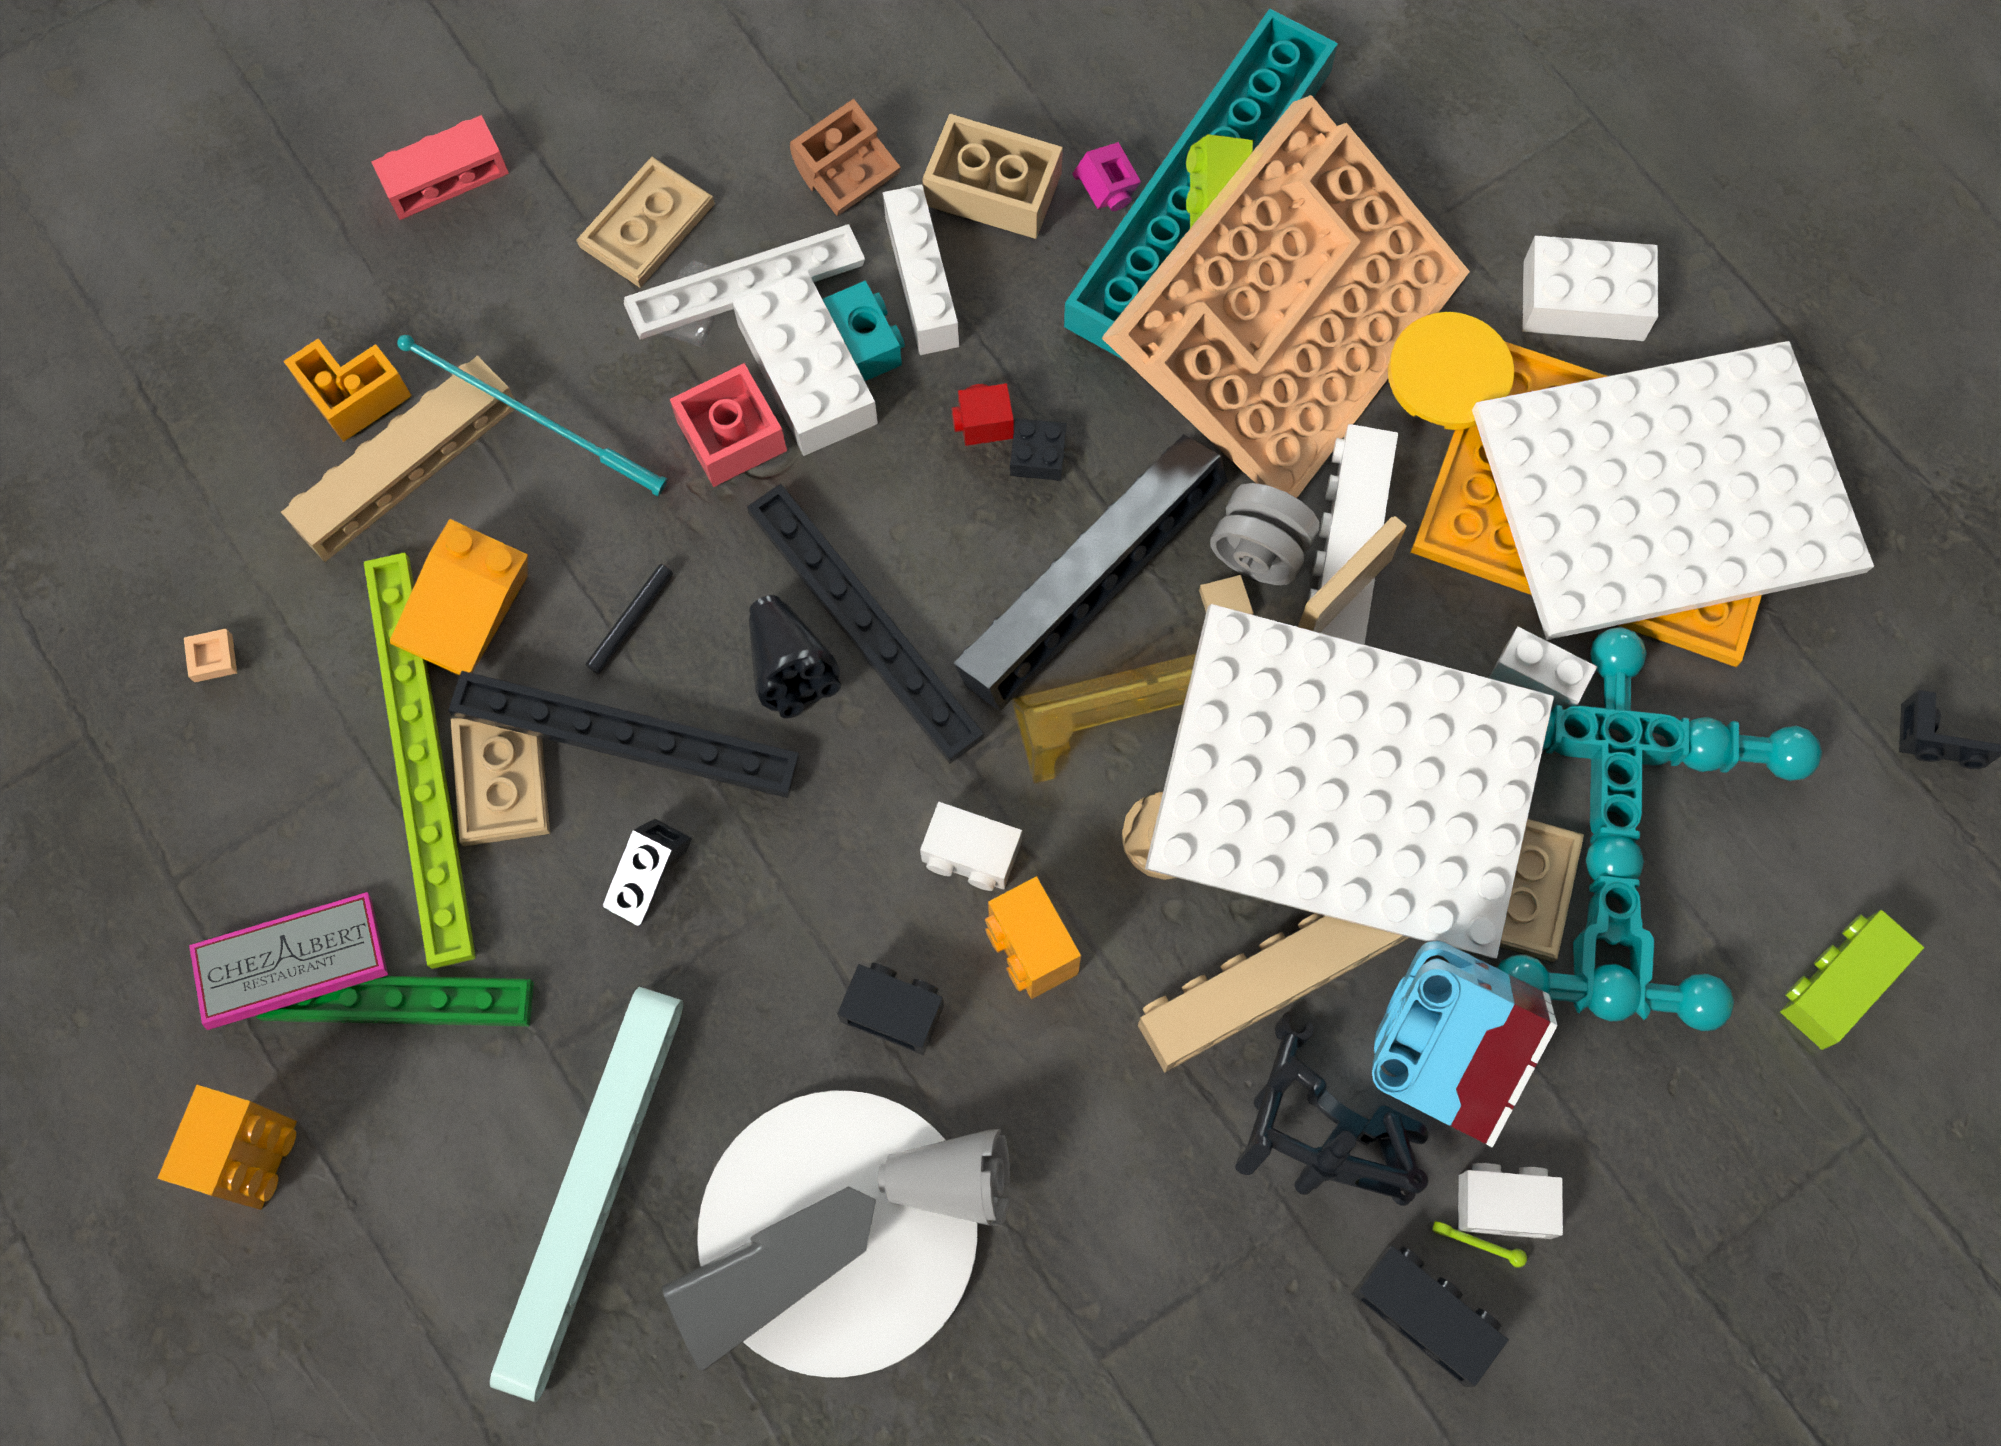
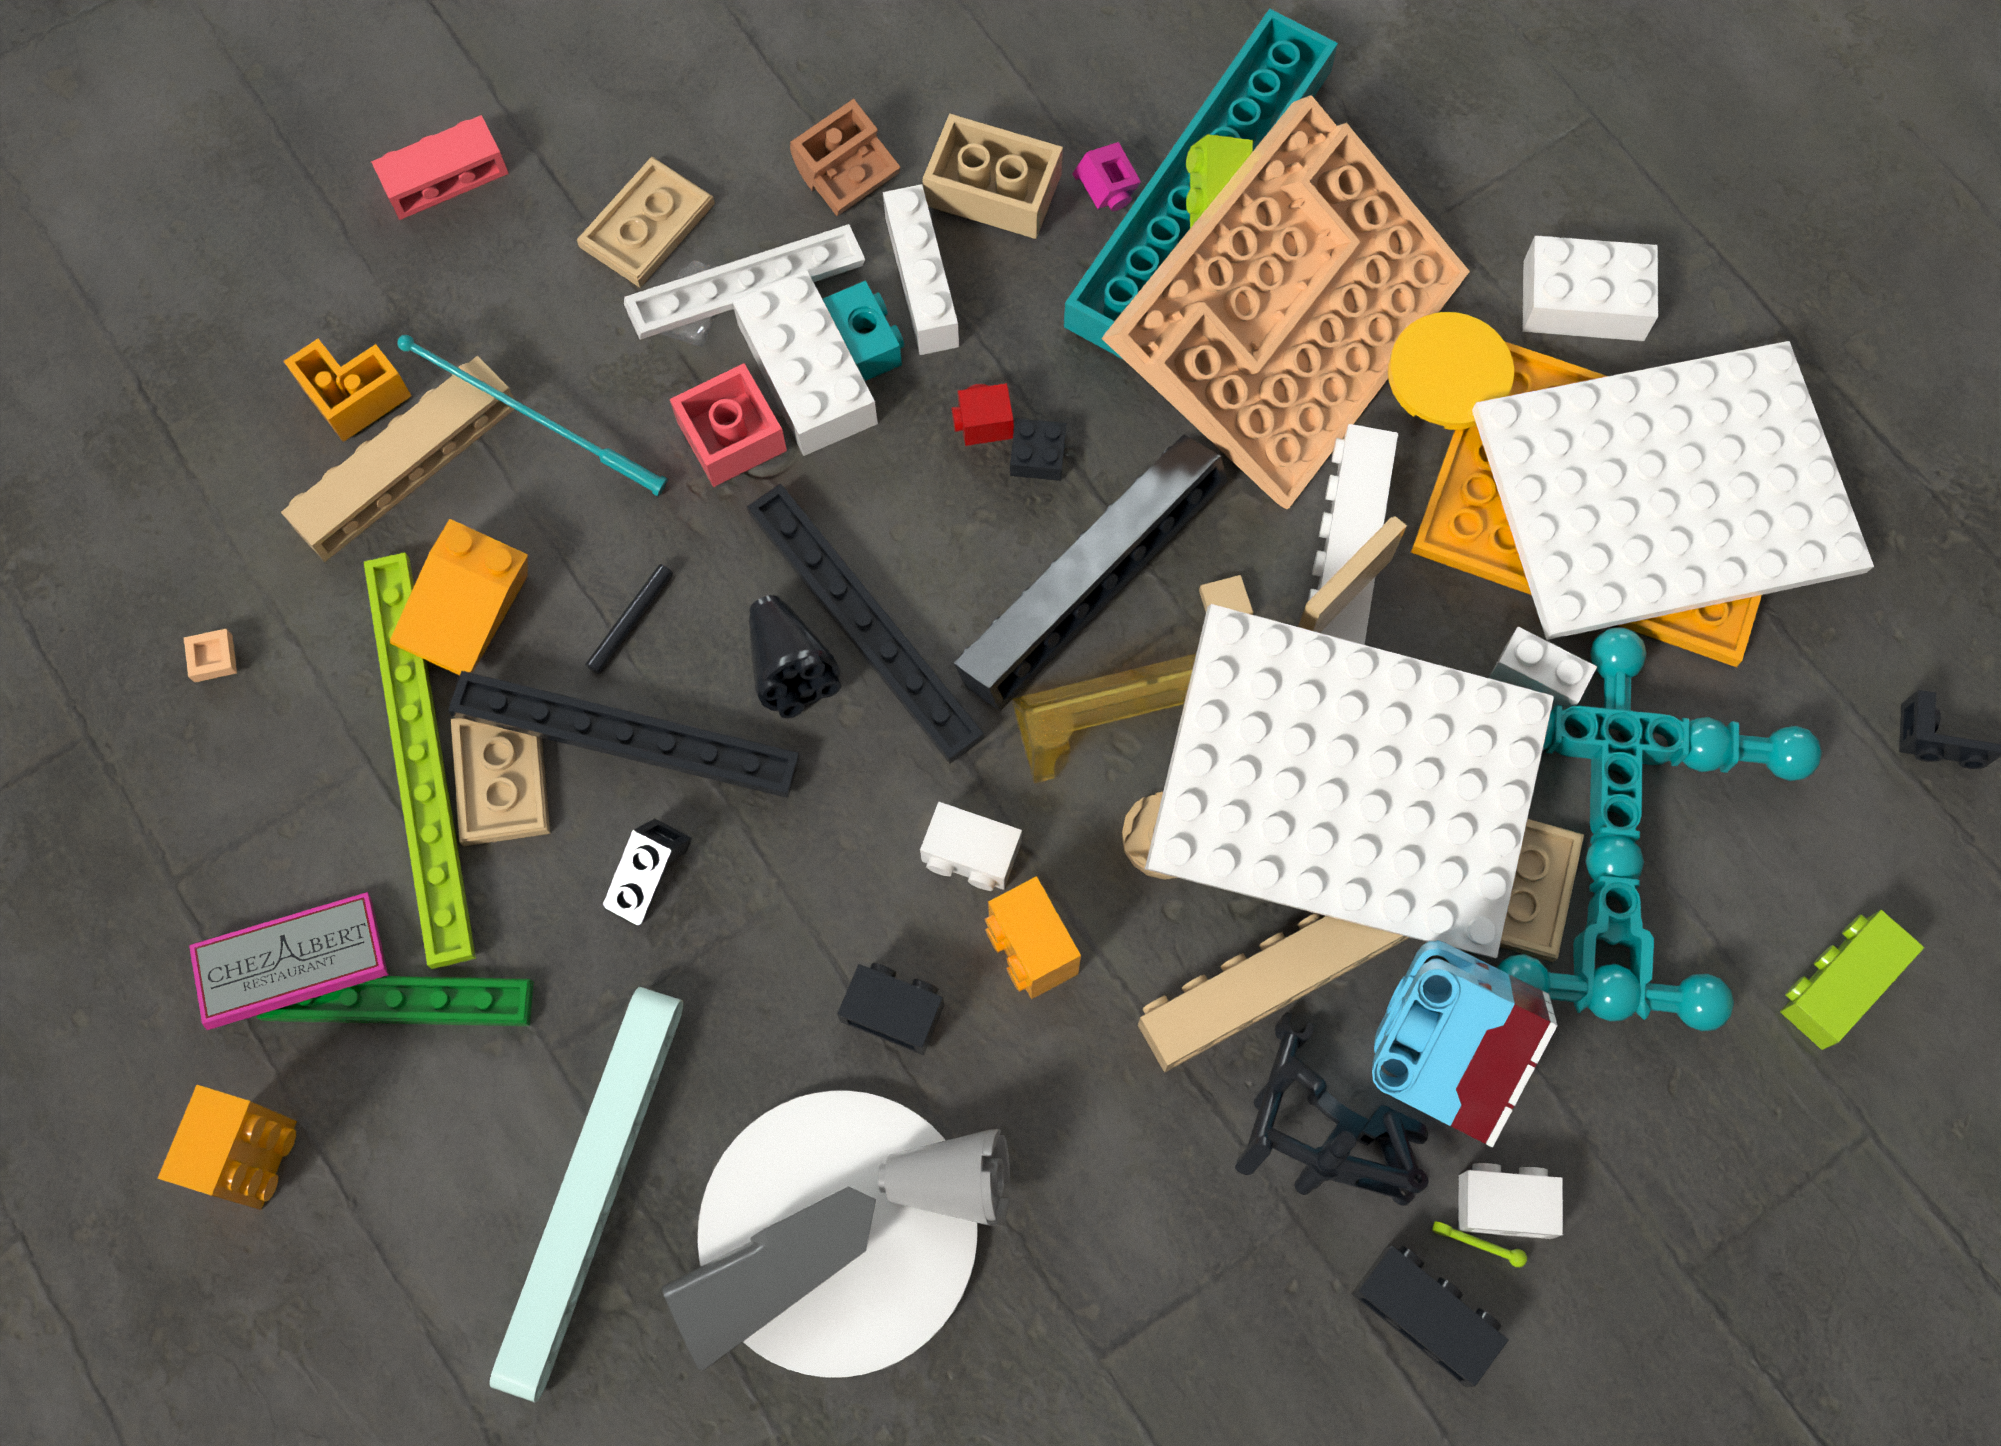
light grey wheel [1210,483,1319,585] -> none

